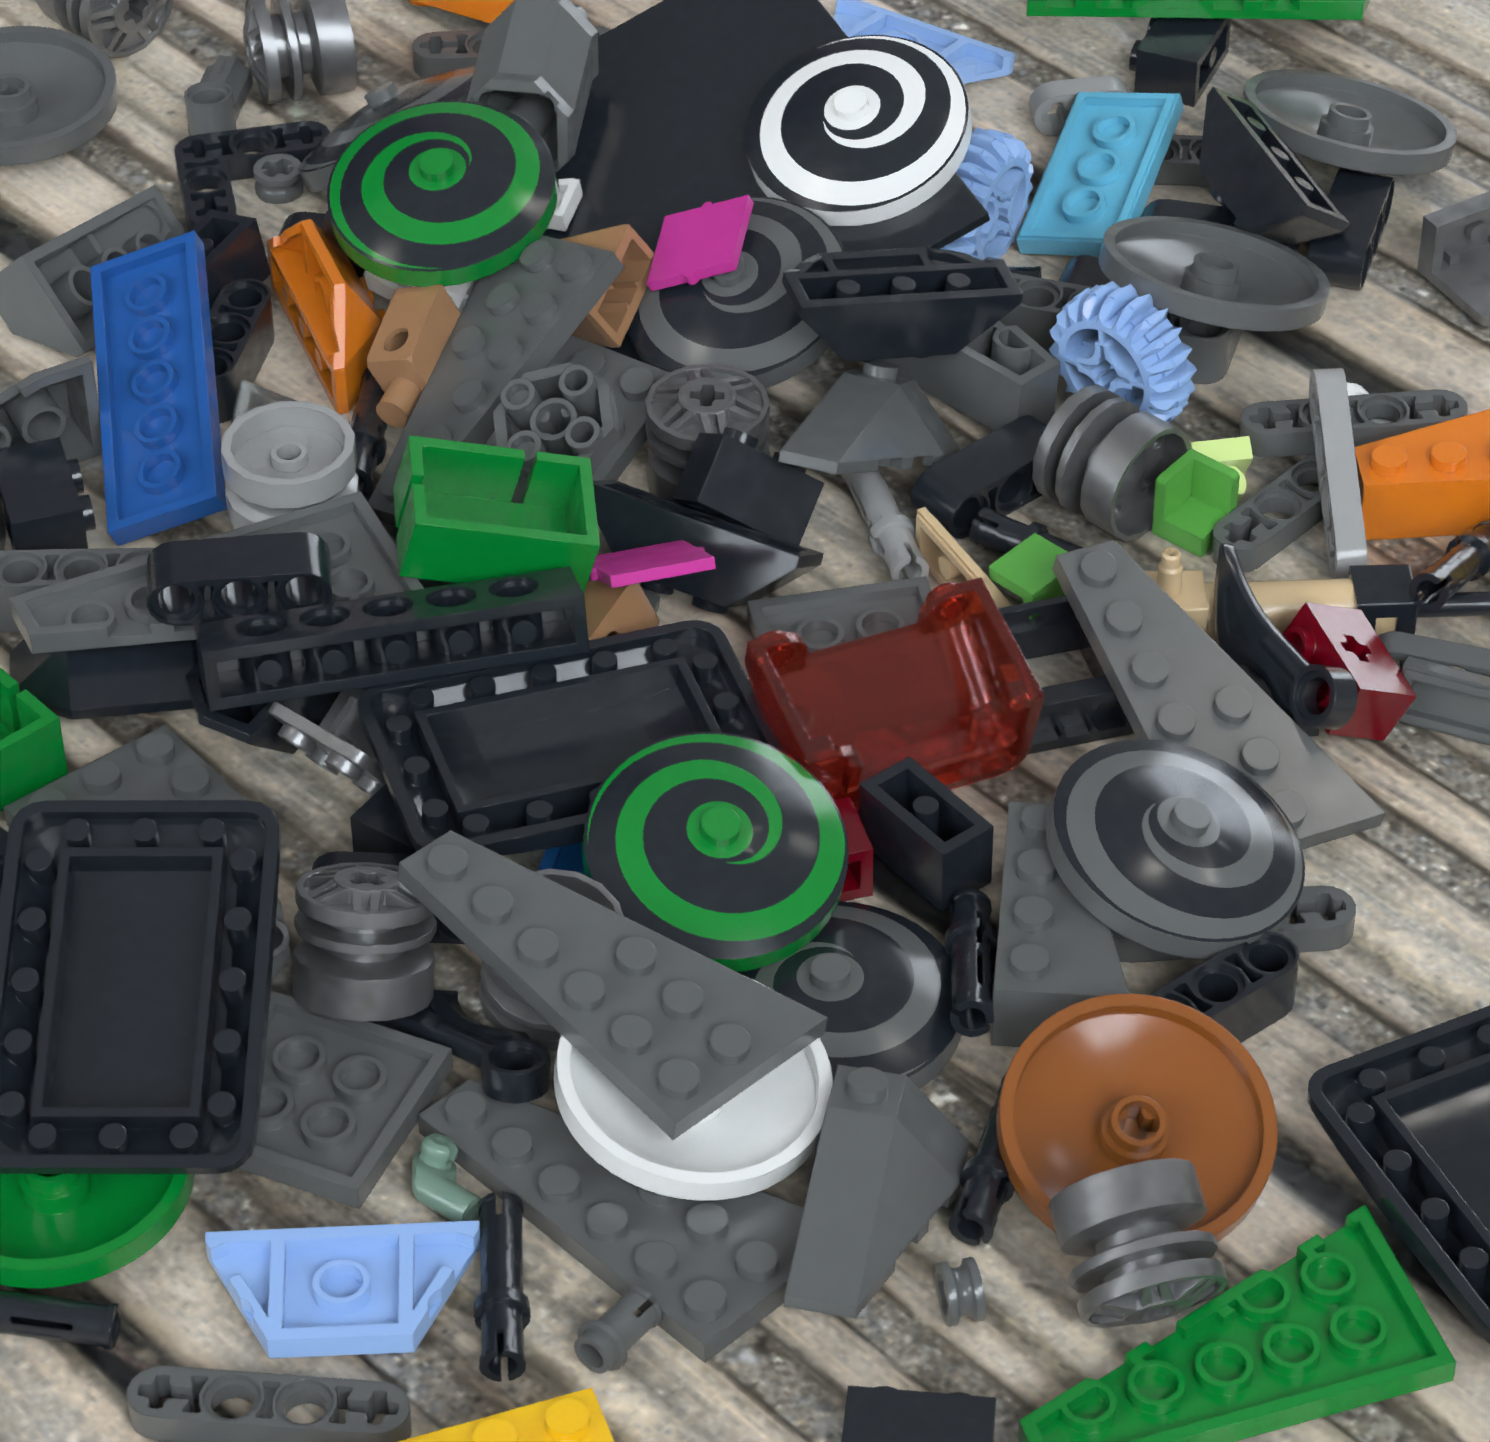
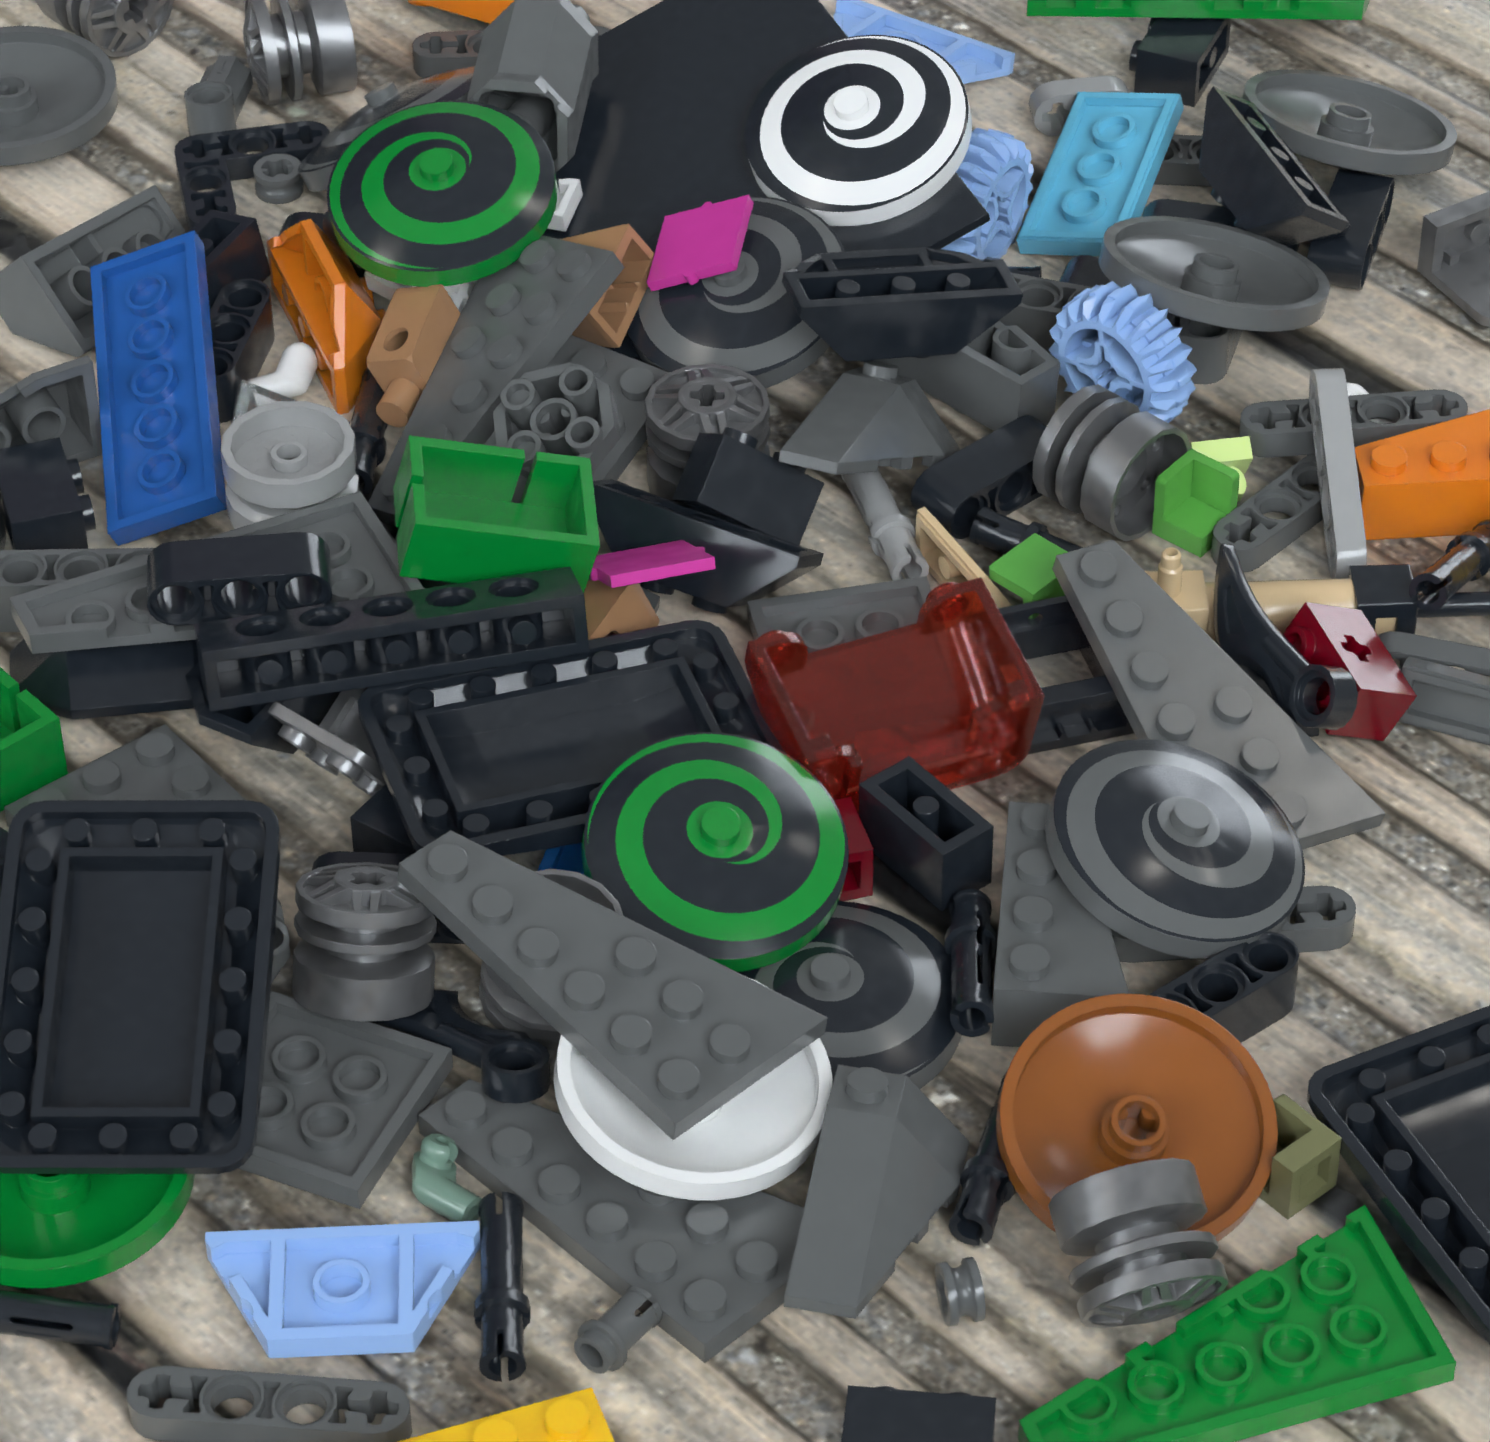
none -> white arm [247,342,318,407]
none -> olive panel [1259,1094,1342,1220]

